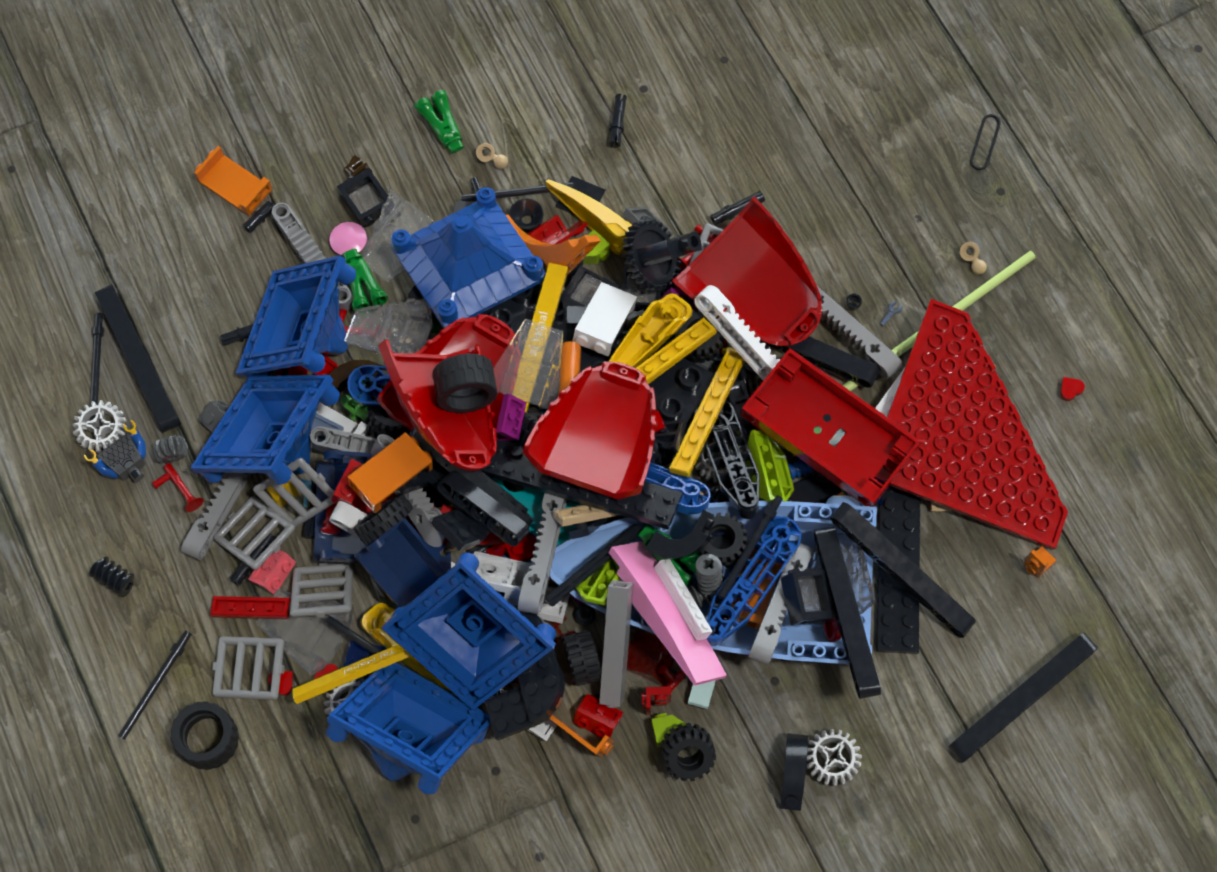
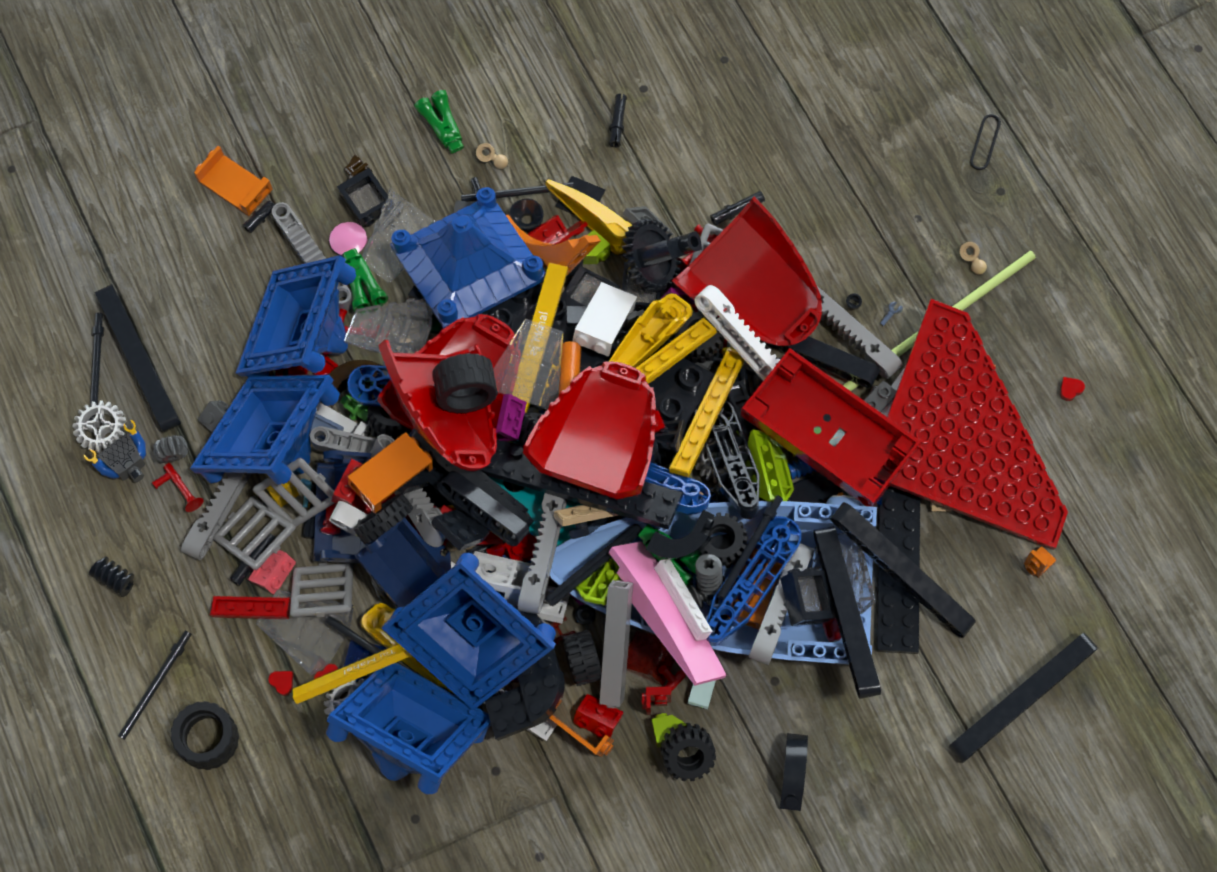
light grey bar [212,636,285,700] -> none
black axle [220,324,253,345] -> none
white gear [806,729,862,786] -> none
none -> dark grey bracket [862,380,896,412]

